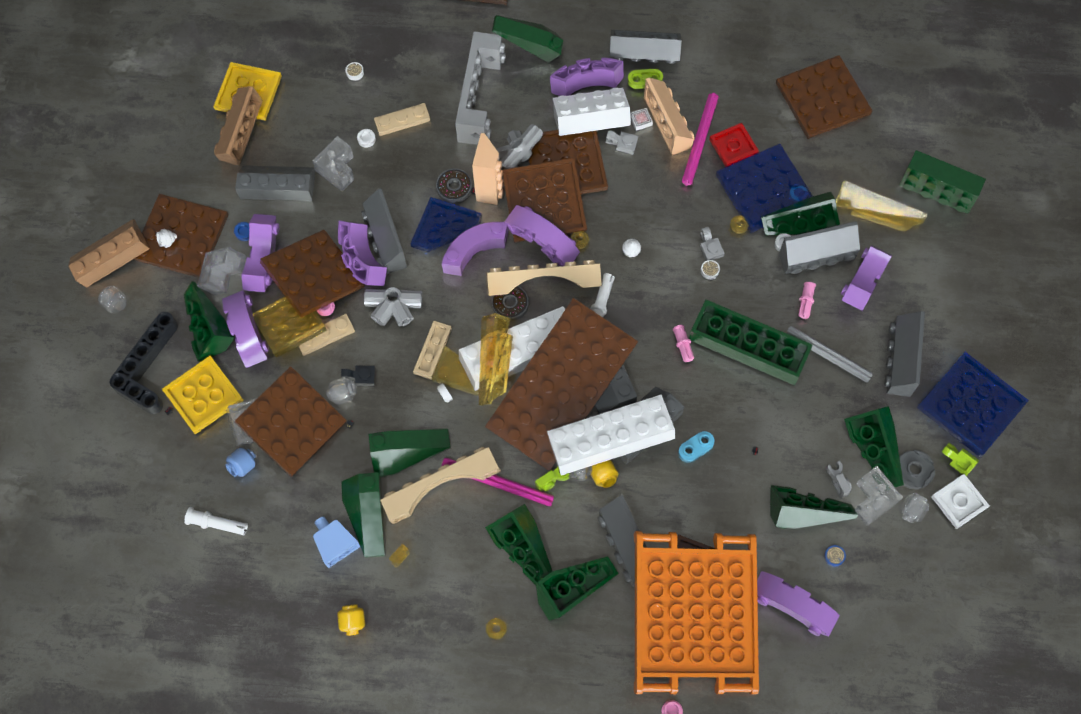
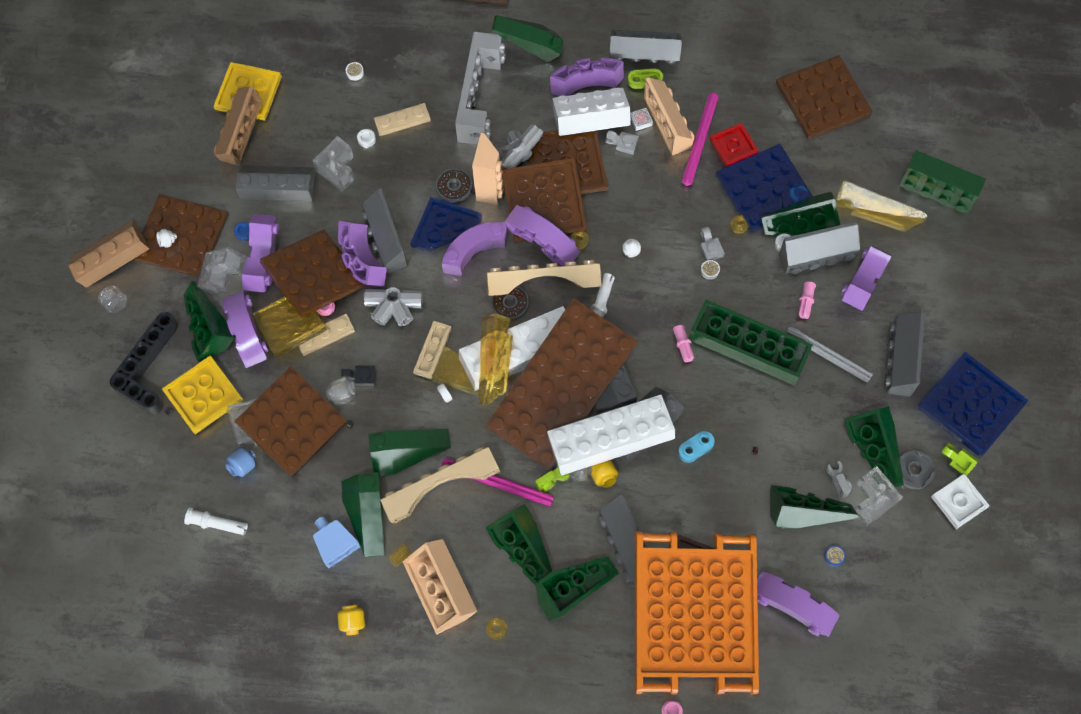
clear head [899,492,929,524] -> none
none -> light nougat slope [403,539,477,634]

